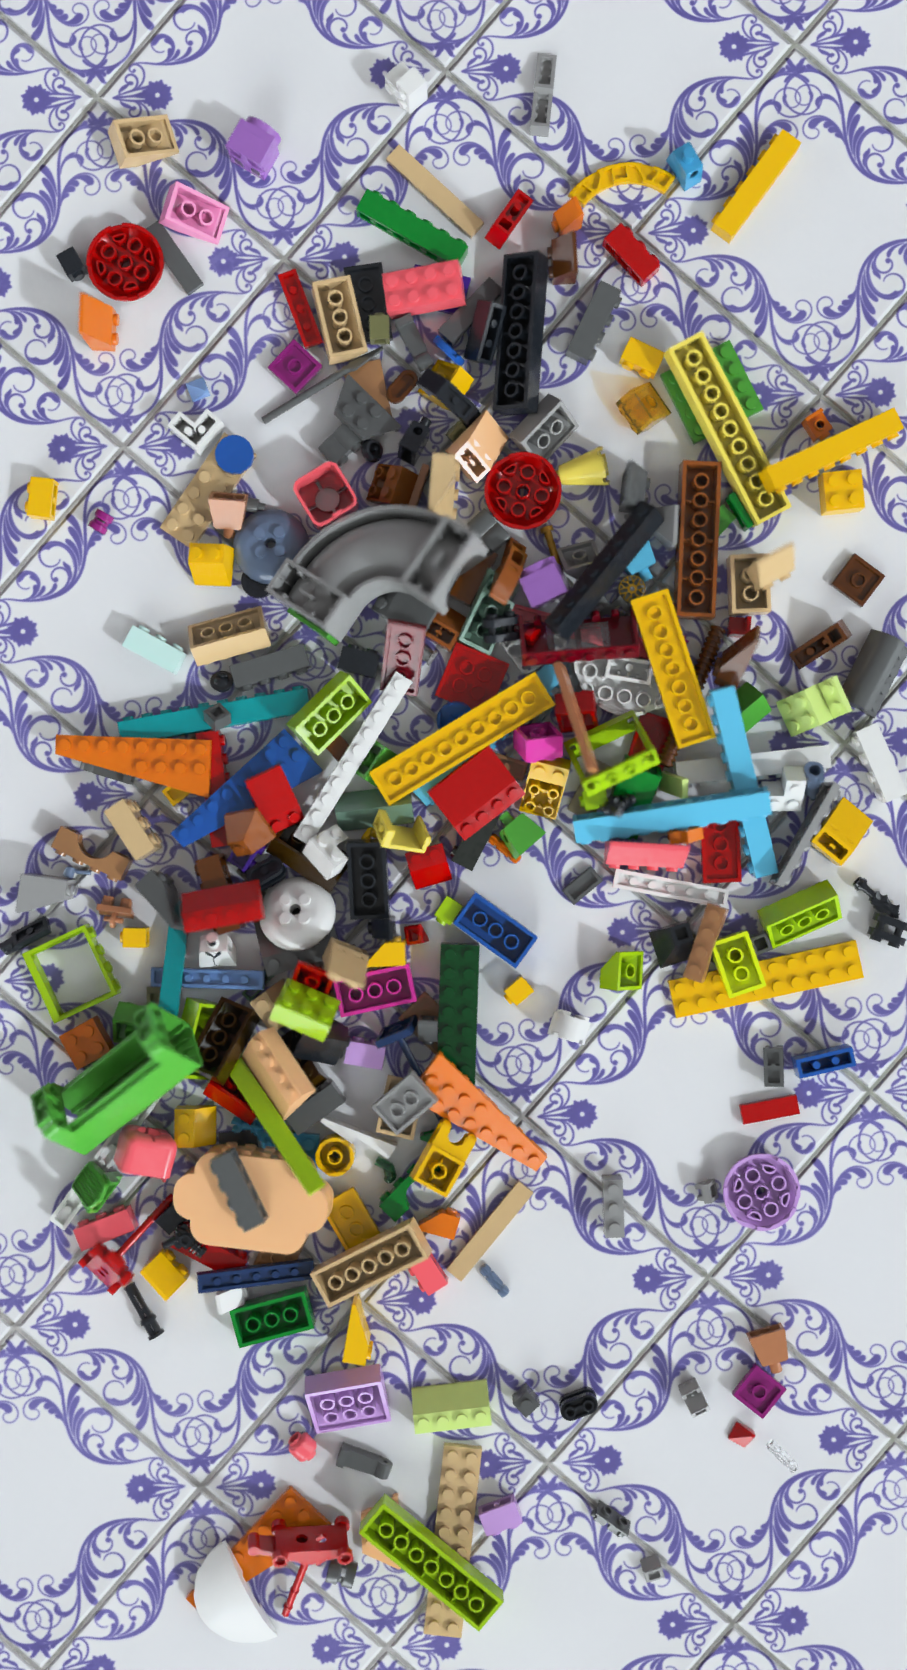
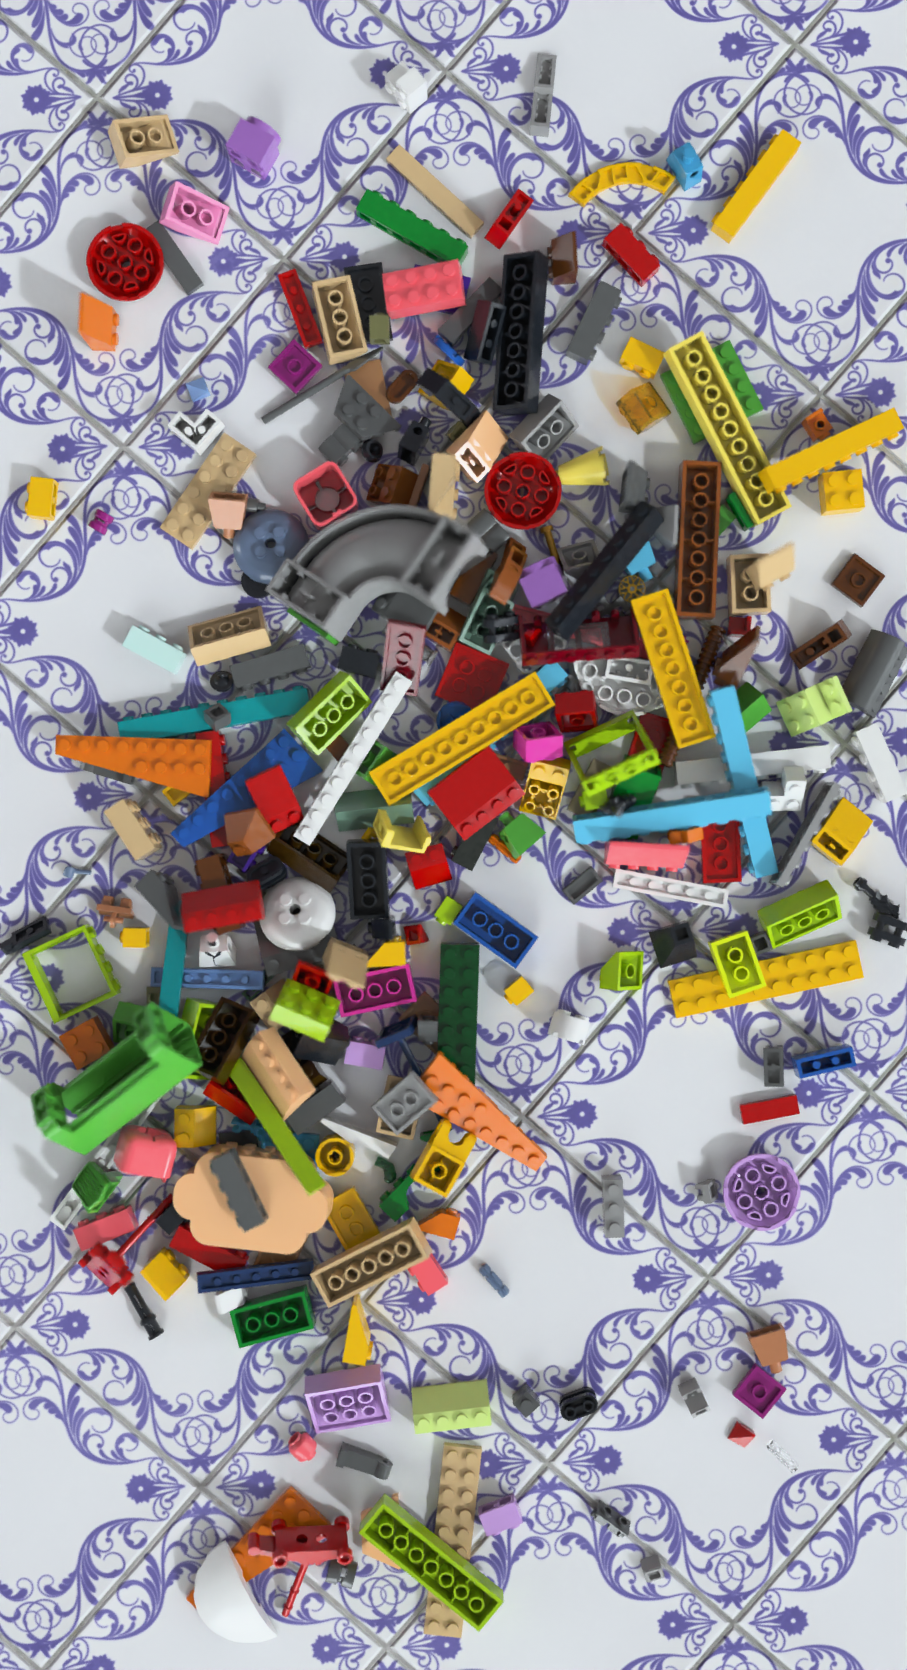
light grey slope [15,873,78,913] -> none
medium nougat arch [51,826,134,882] -> none
black brick [56,246,88,282] -> none
black piece [161,1223,208,1258] -> none
yellow slope [188,543,234,587] -> none
blue tile [215,435,254,475] -> none
white brick [302,824,349,880] -> none
dark grey leg [394,313,434,372] -> none
tan tile [446,1180,533,1281] -> none
orange slope [551,196,584,236] -> none
nougat tile [553,661,600,774] -> none
yellowish green tile [660,771,688,799] -> none
medium nougat arch [683,903,729,983] -> none
sand blue animal [804,761,825,801] -> none

